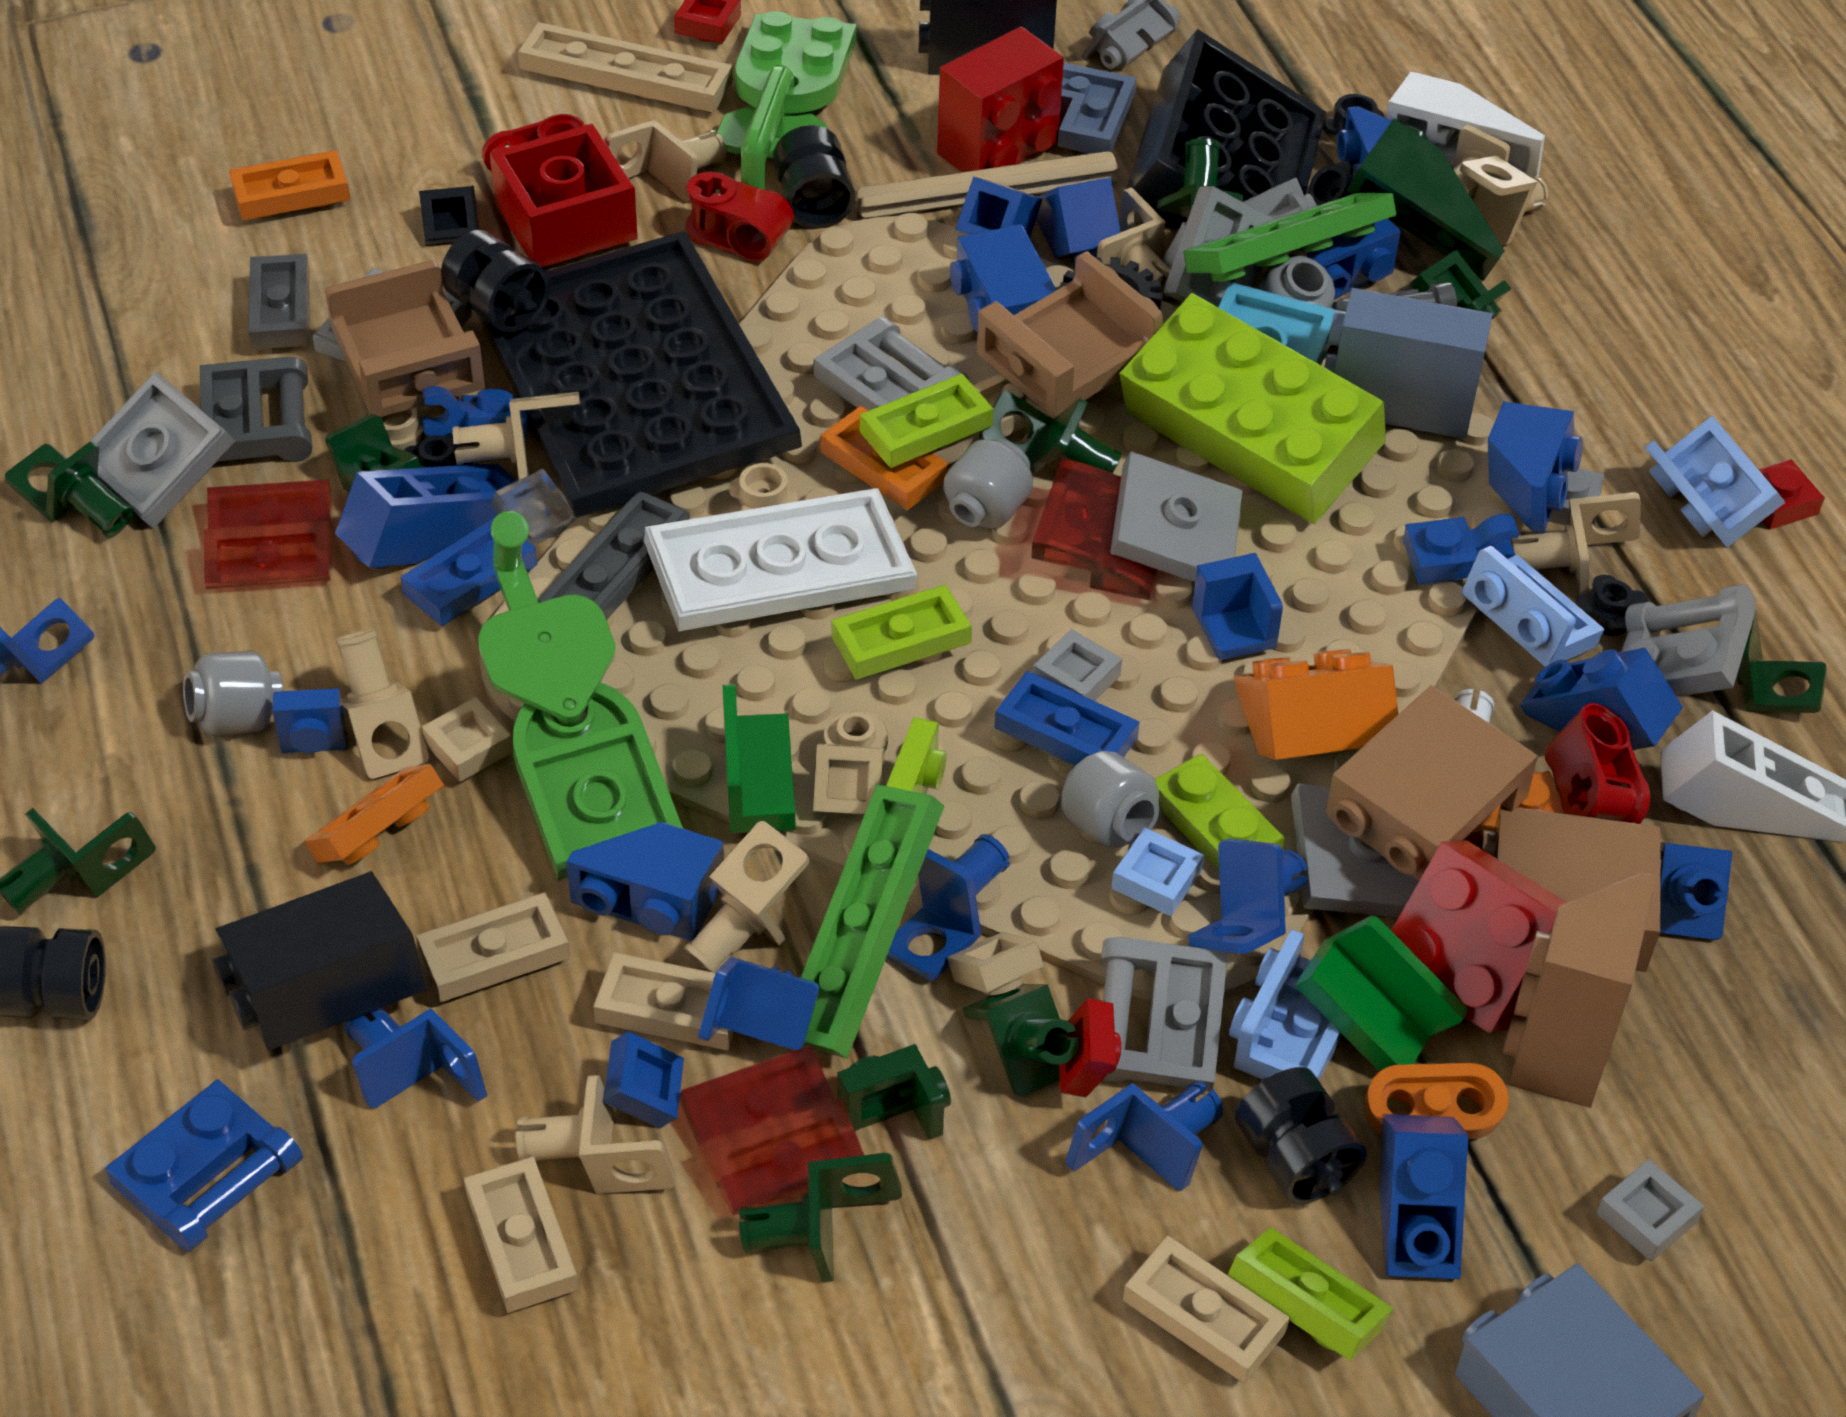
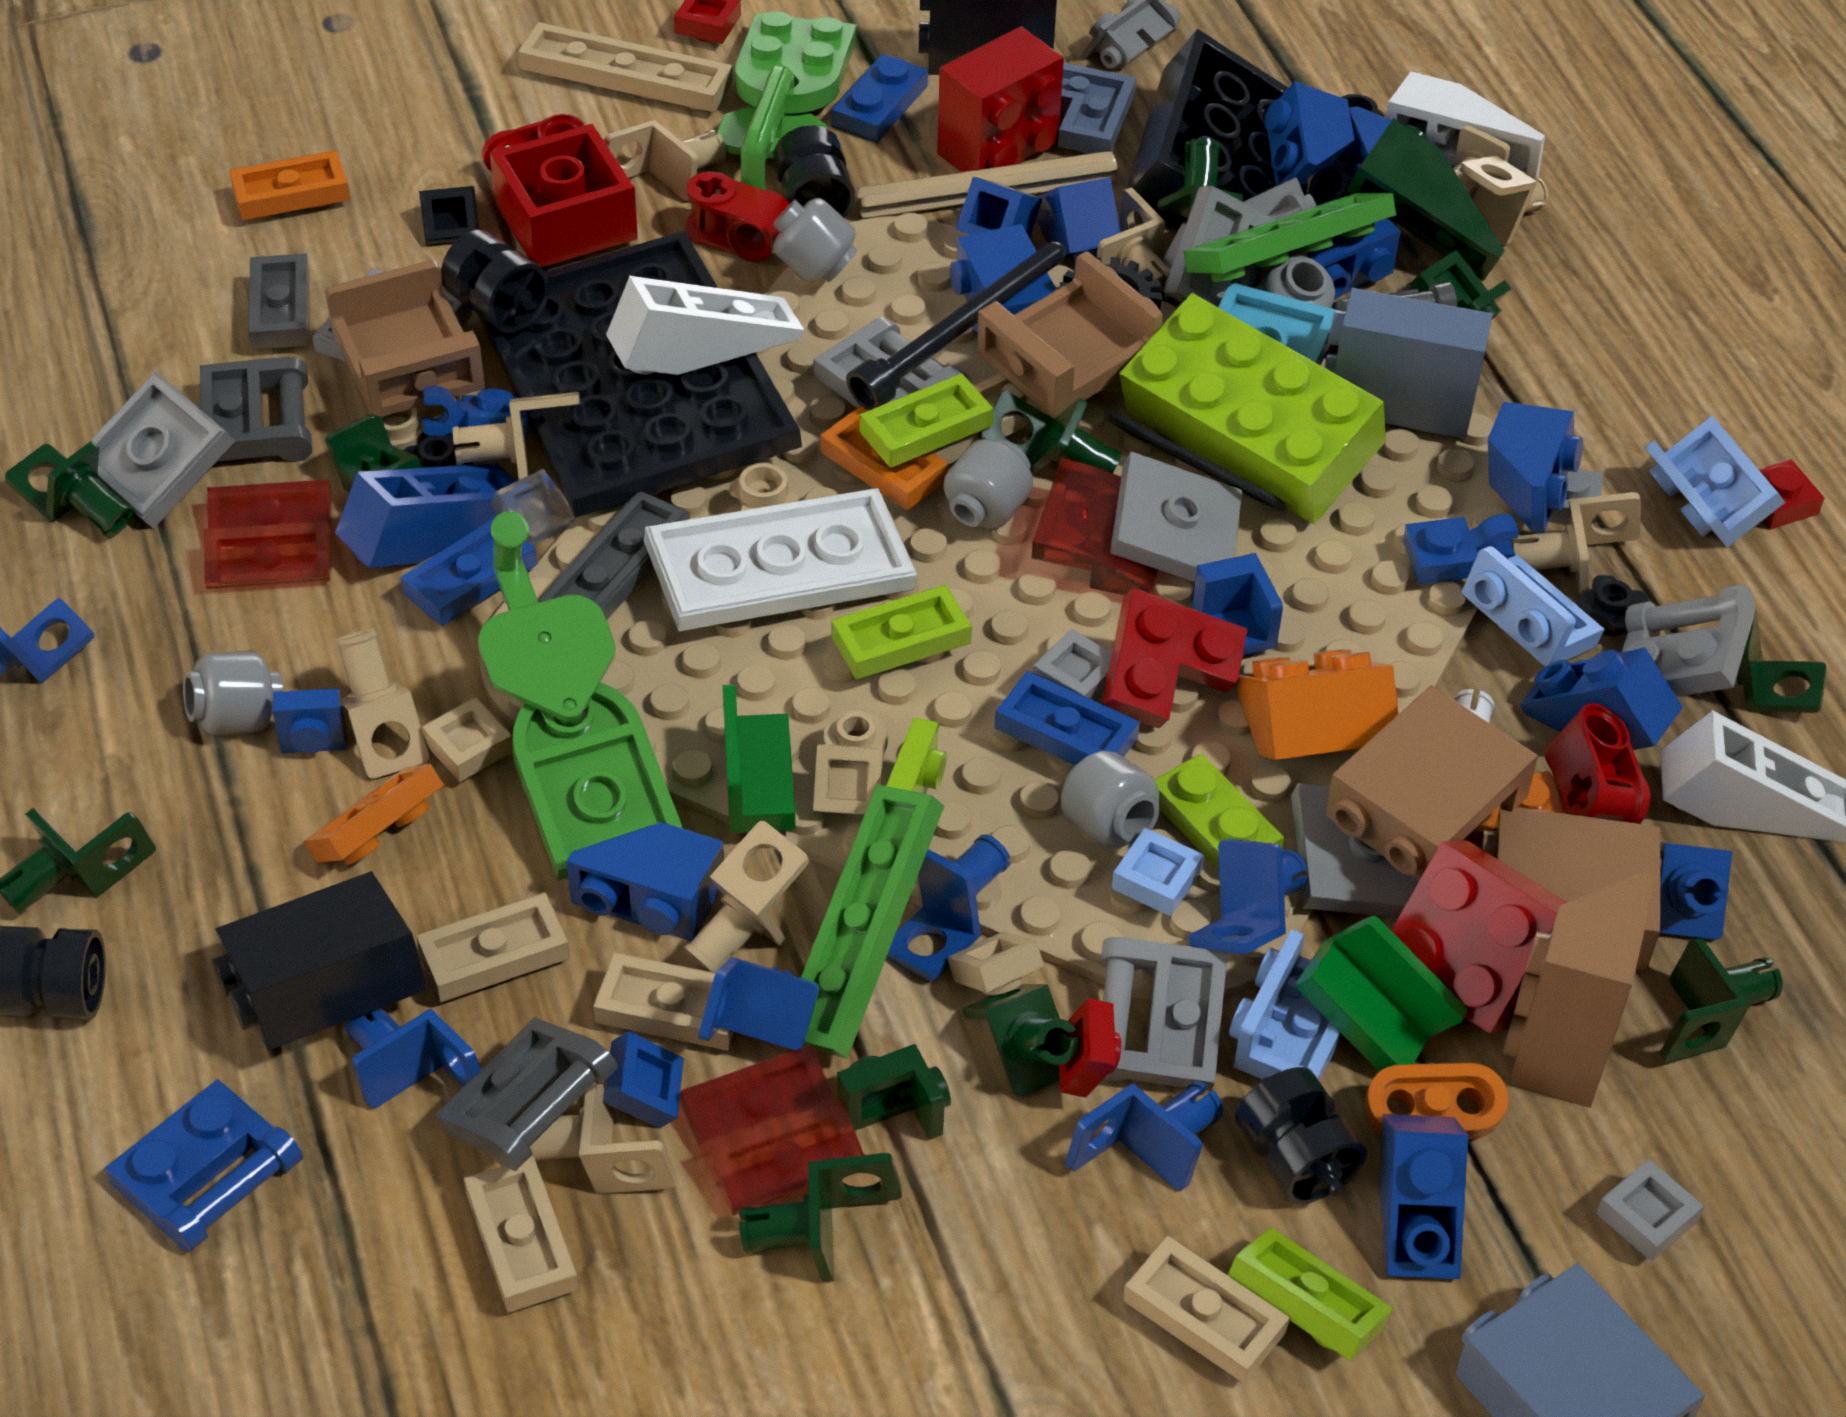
none -> dark grey plate [434,1017,618,1171]
none -> white slope [606,276,804,375]
none -> light grey head [773,198,858,282]
none -> blue plate [831,54,928,143]
none -> black piece [846,242,1066,411]
none -> red plate [1102,588,1247,728]
none -> black piece [1108,413,1286,511]
none -> blue slope [1265,81,1355,188]
none -> dark green bracket [1659,937,1783,1063]

